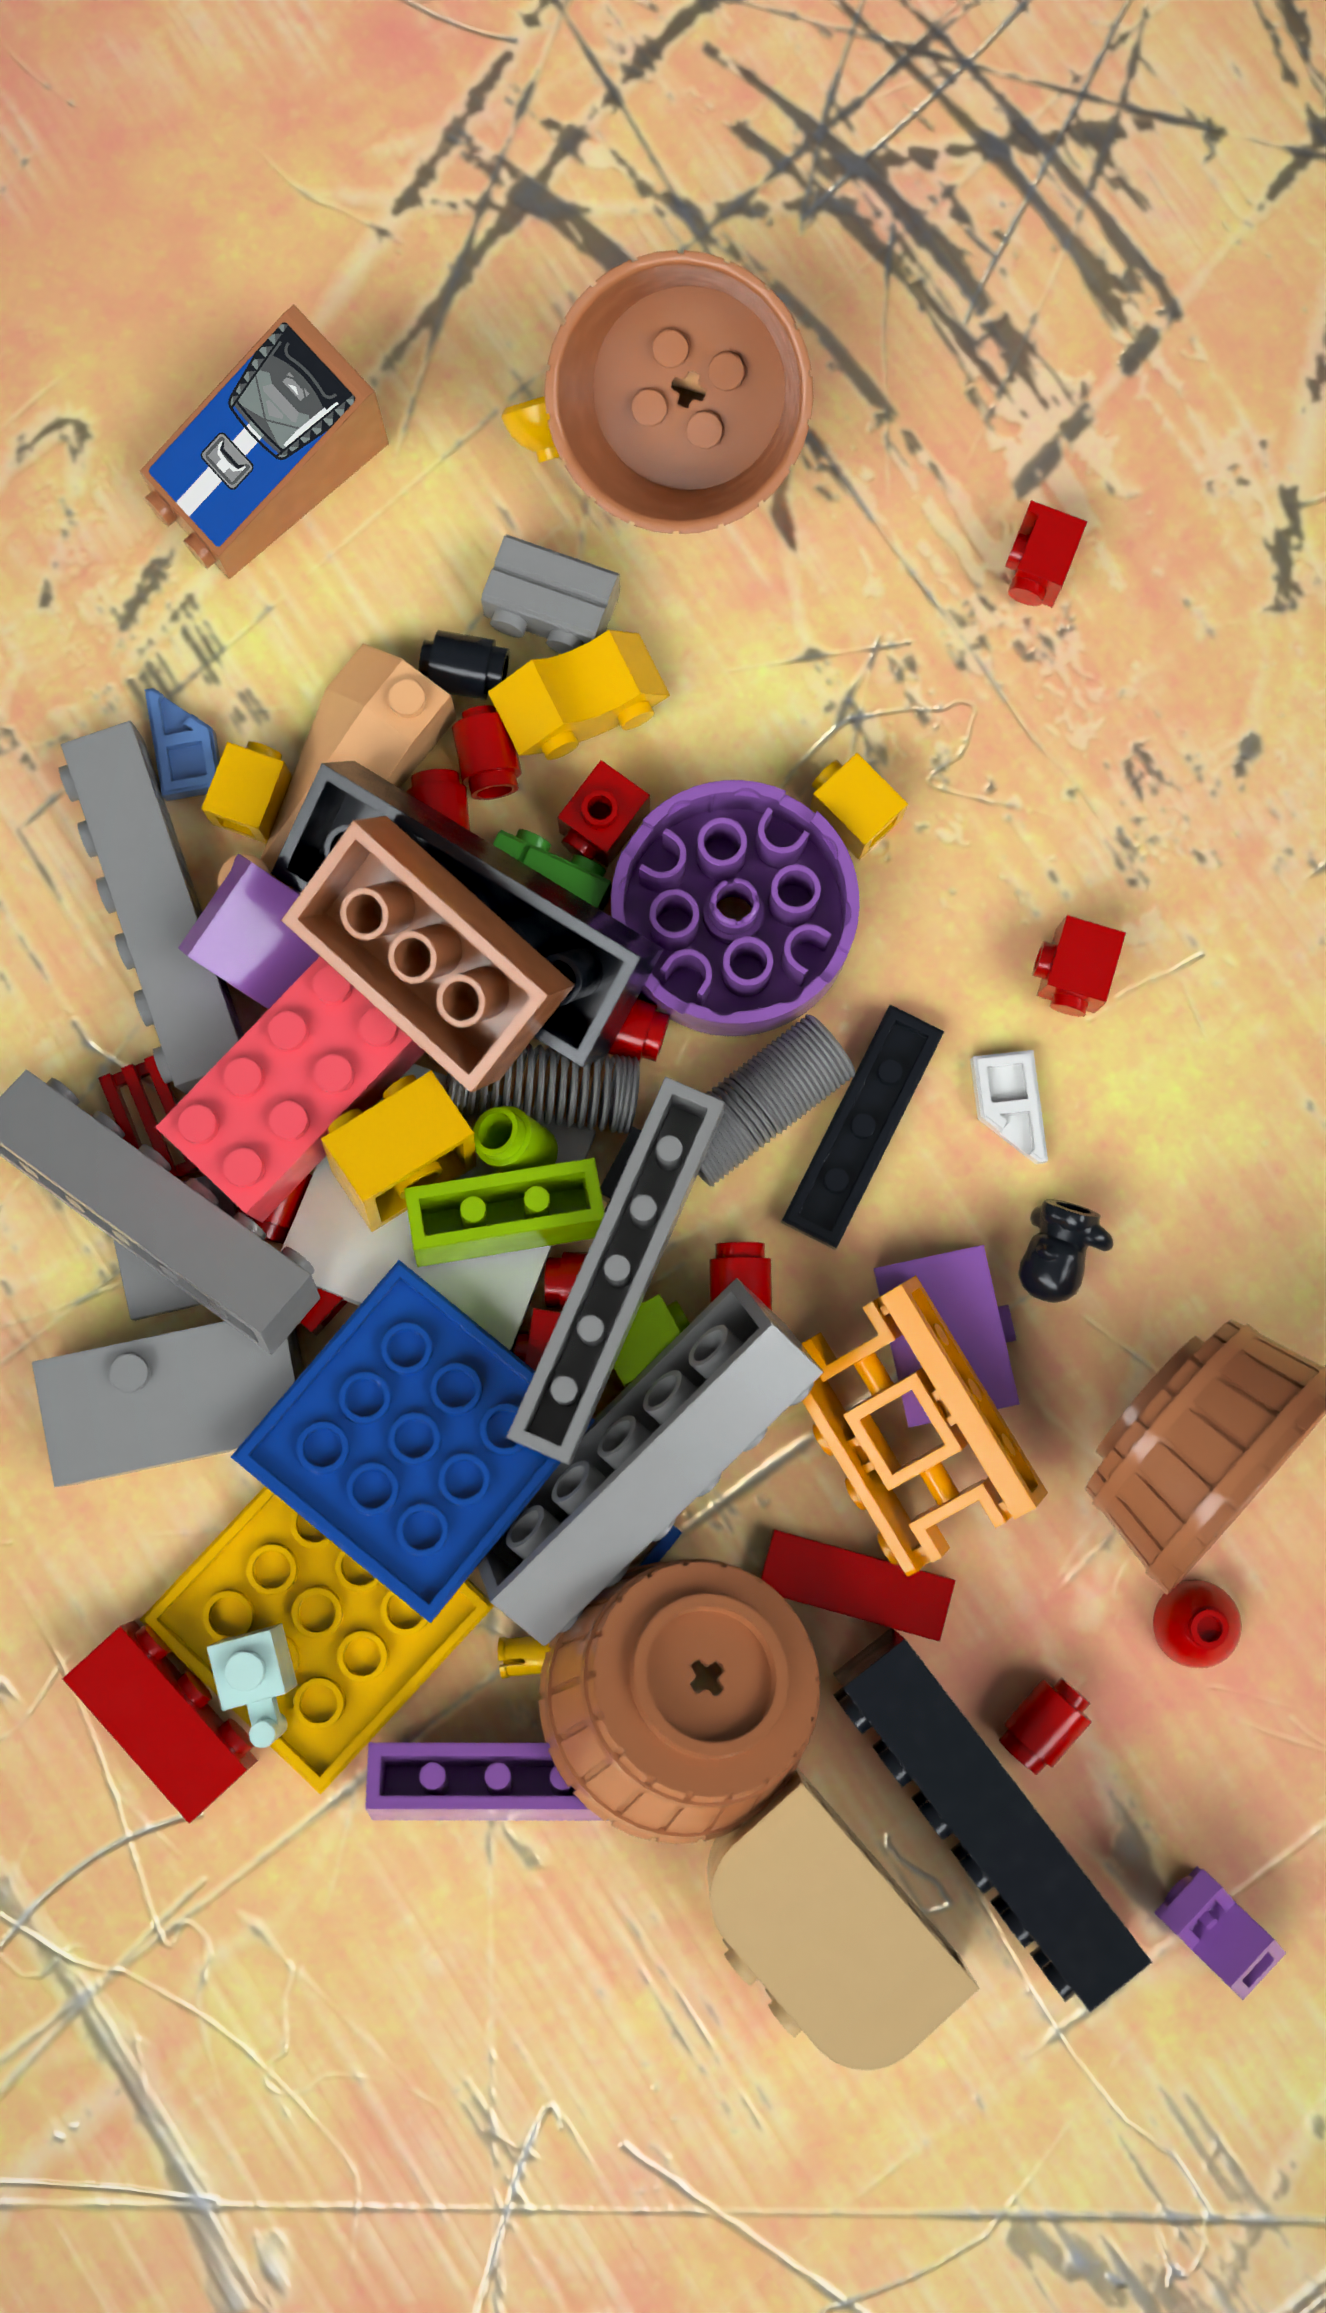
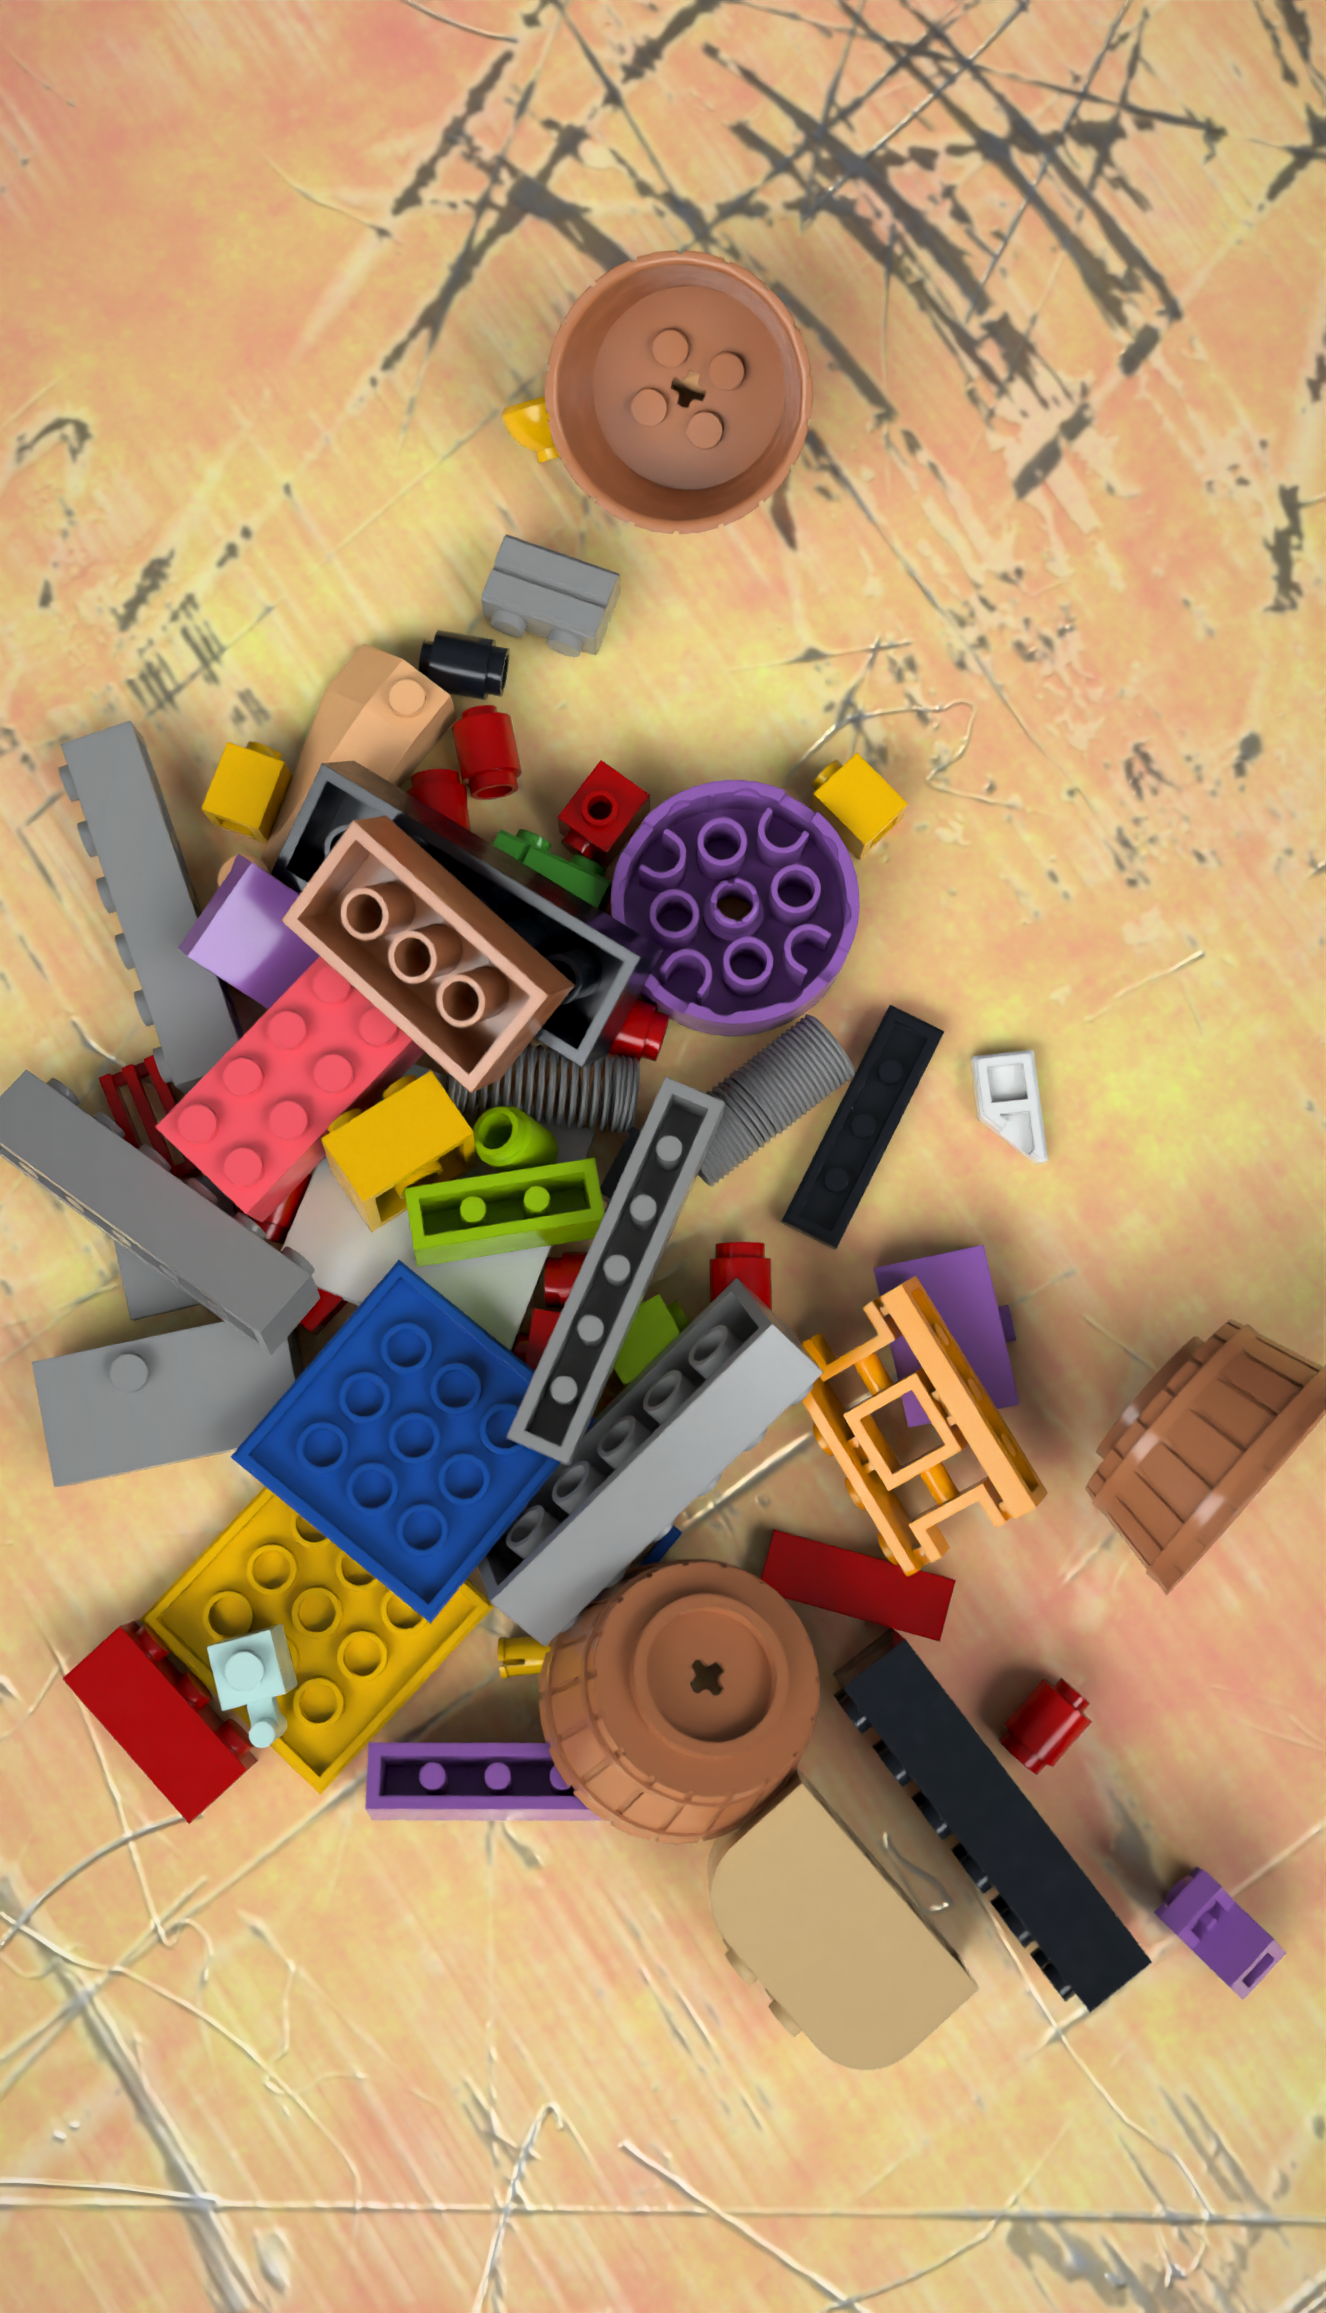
slope [140,305,389,579] -> none
medium blue tile [144,688,220,801] -> none
yellow brick [488,630,670,760] -> none
red brick [1005,500,1088,608] -> none
black animal [1018,1199,1114,1303] -> none
red brick [1032,915,1126,1017] -> none
red brick [1153,1580,1242,1668] -> none

